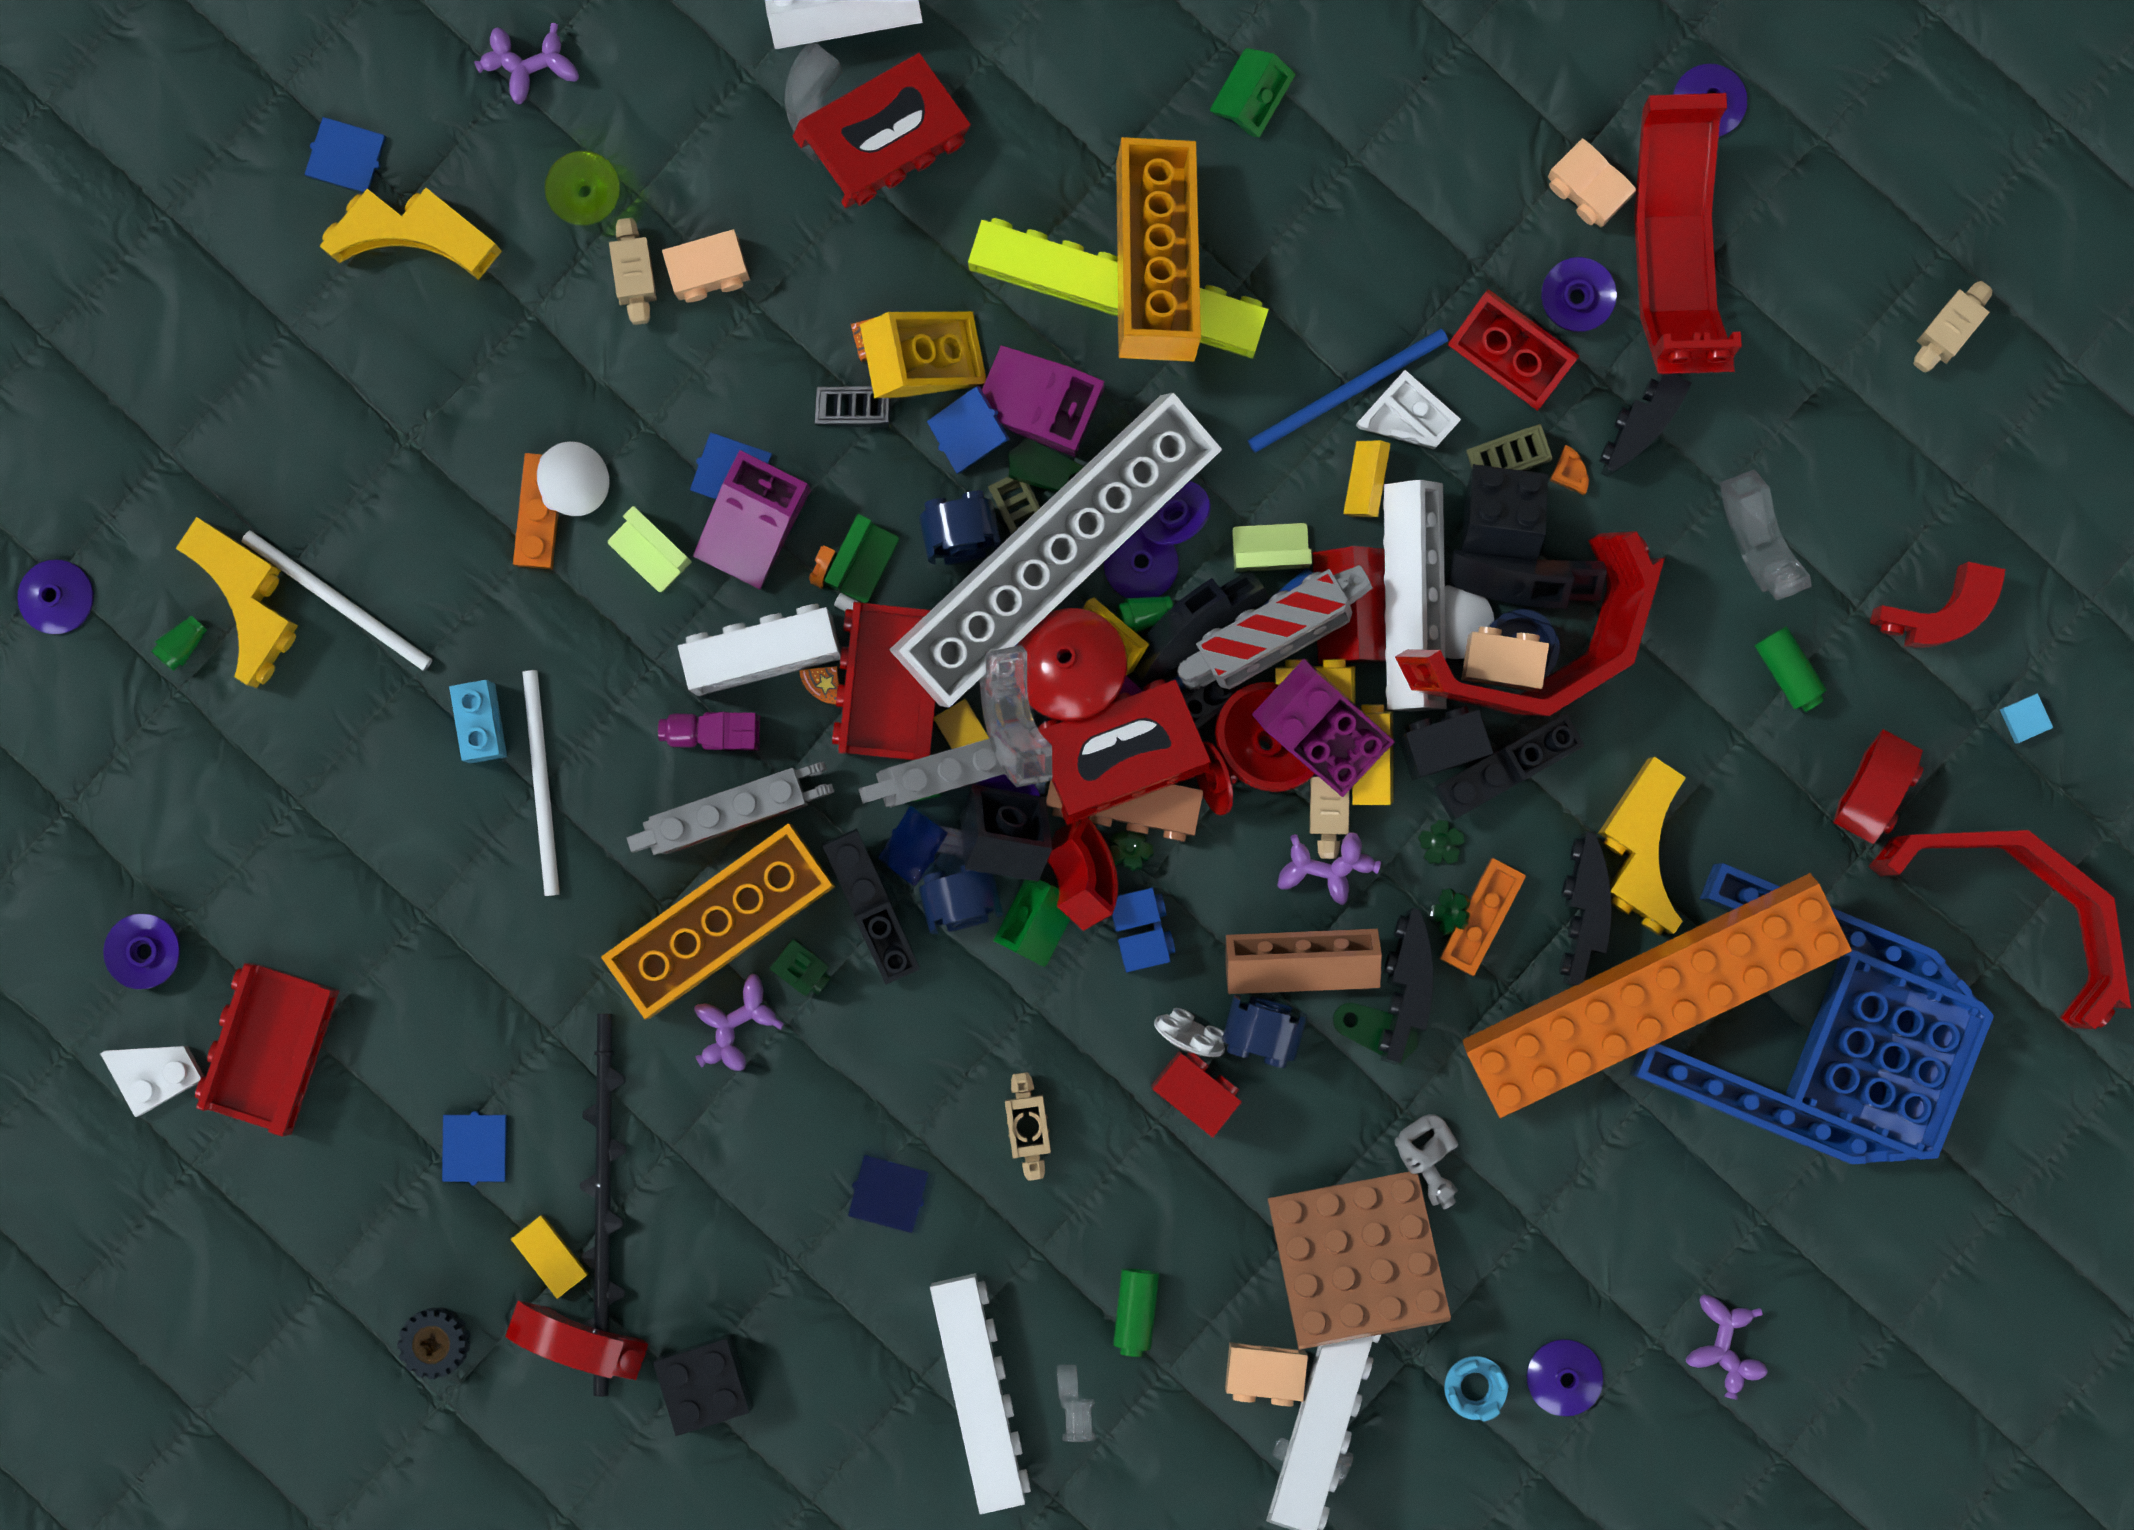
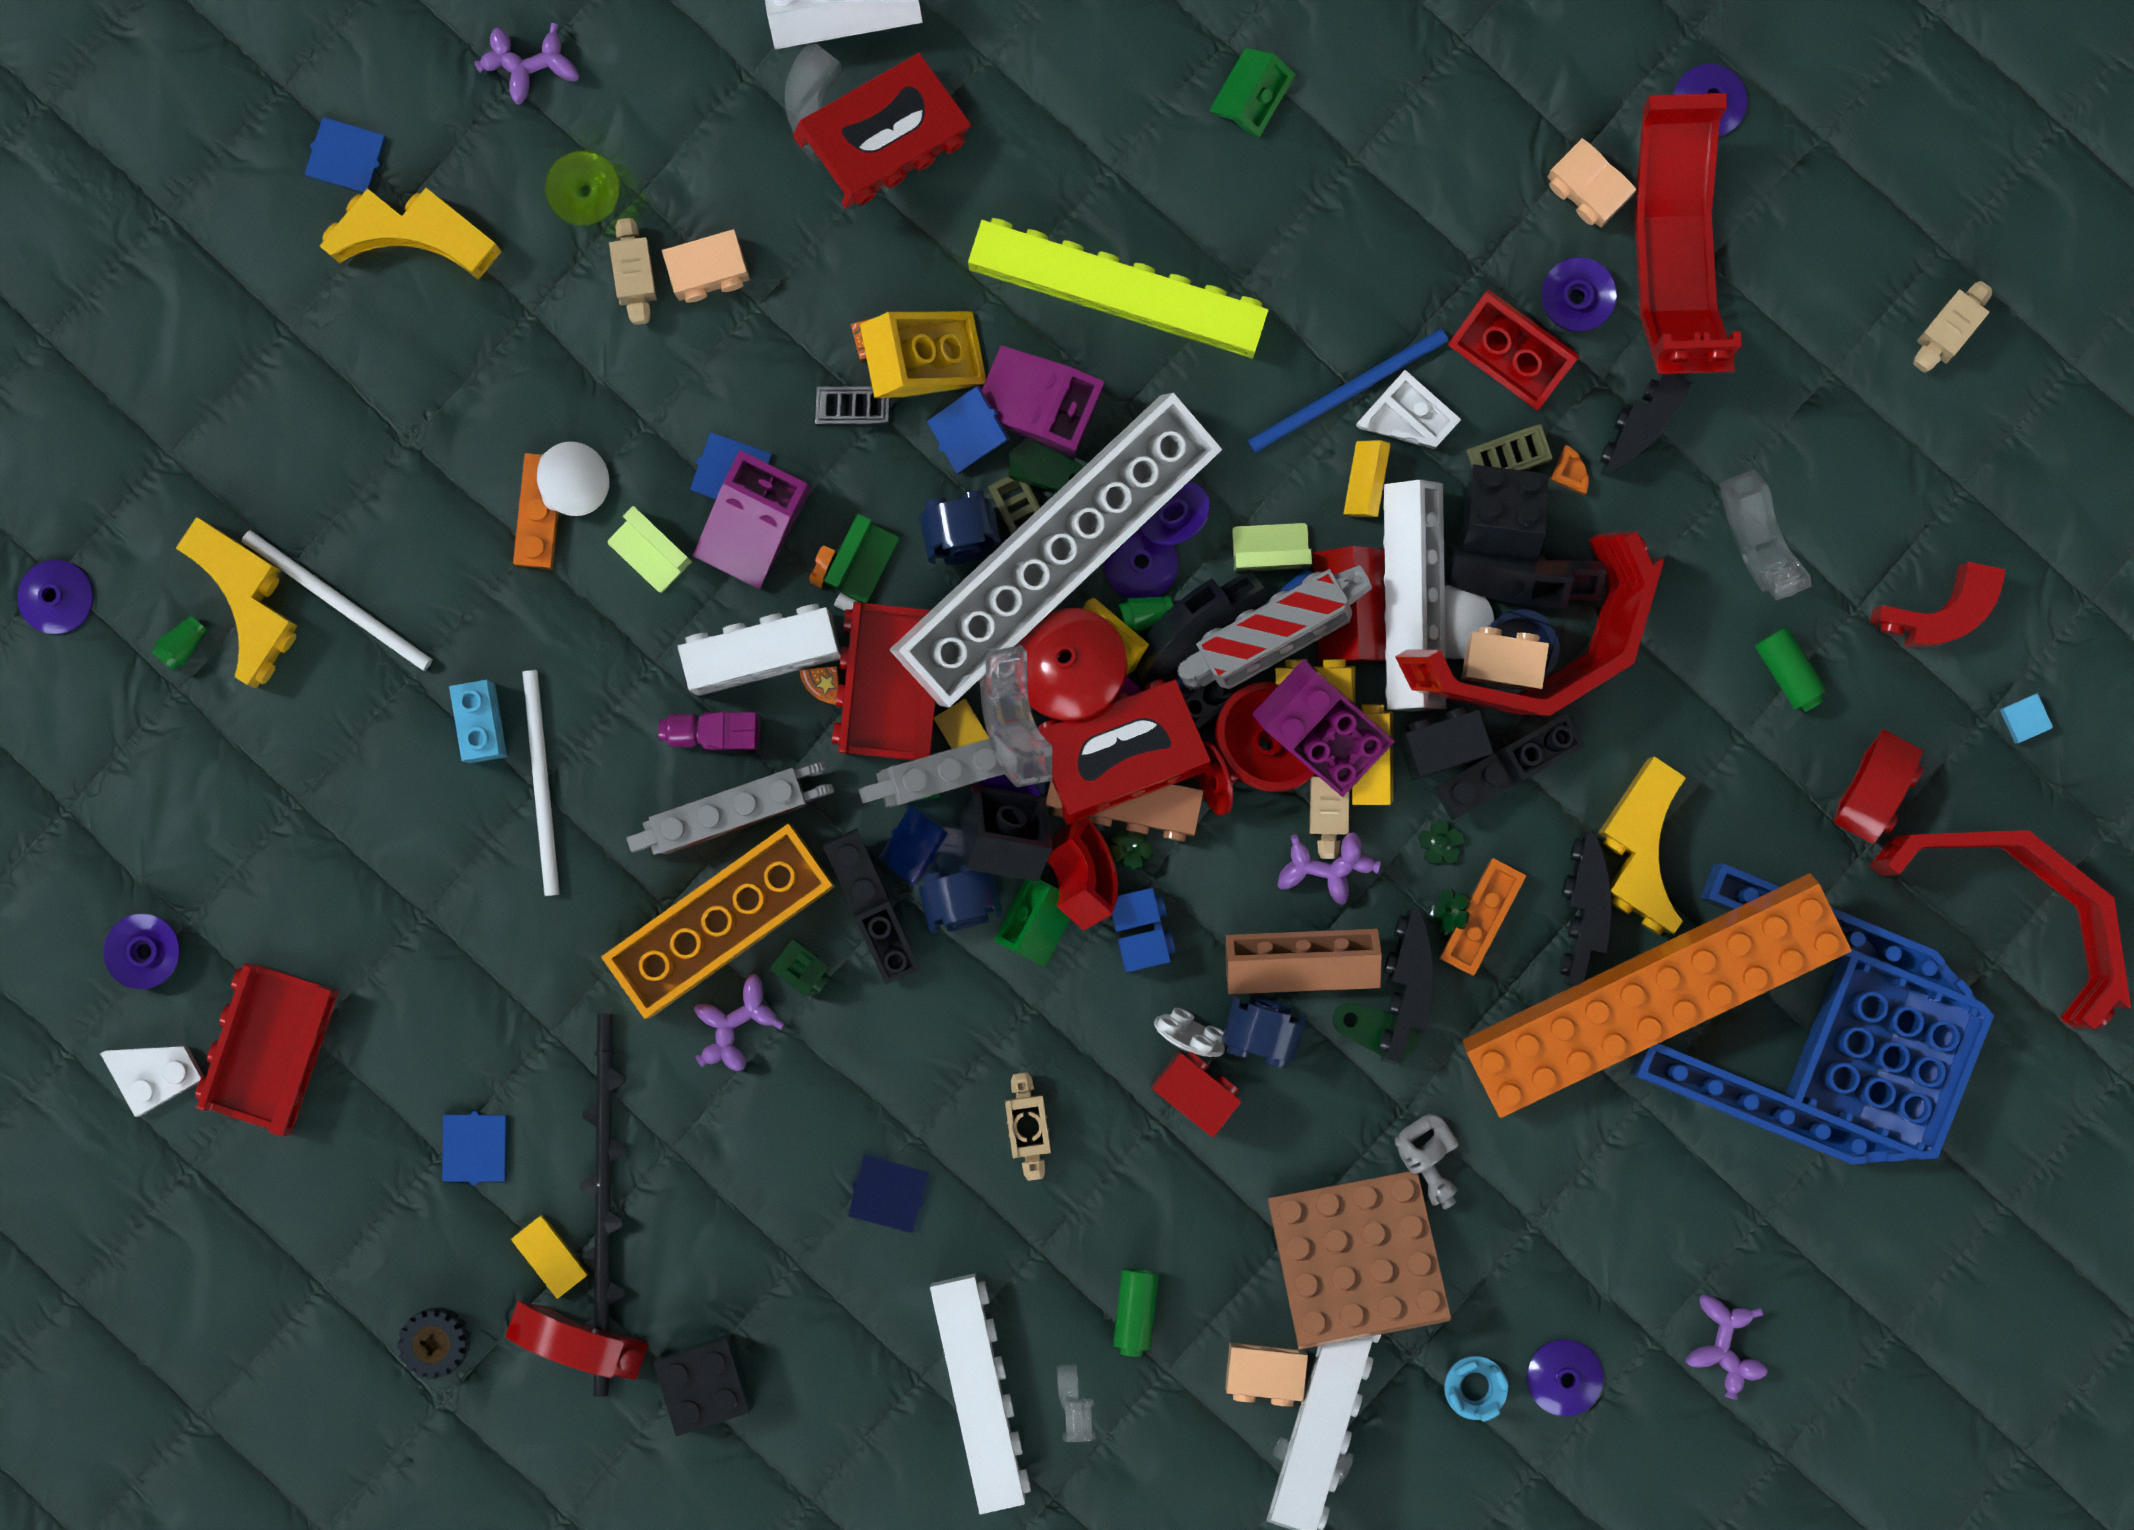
light orange brick [1116,137,1201,362] -> none

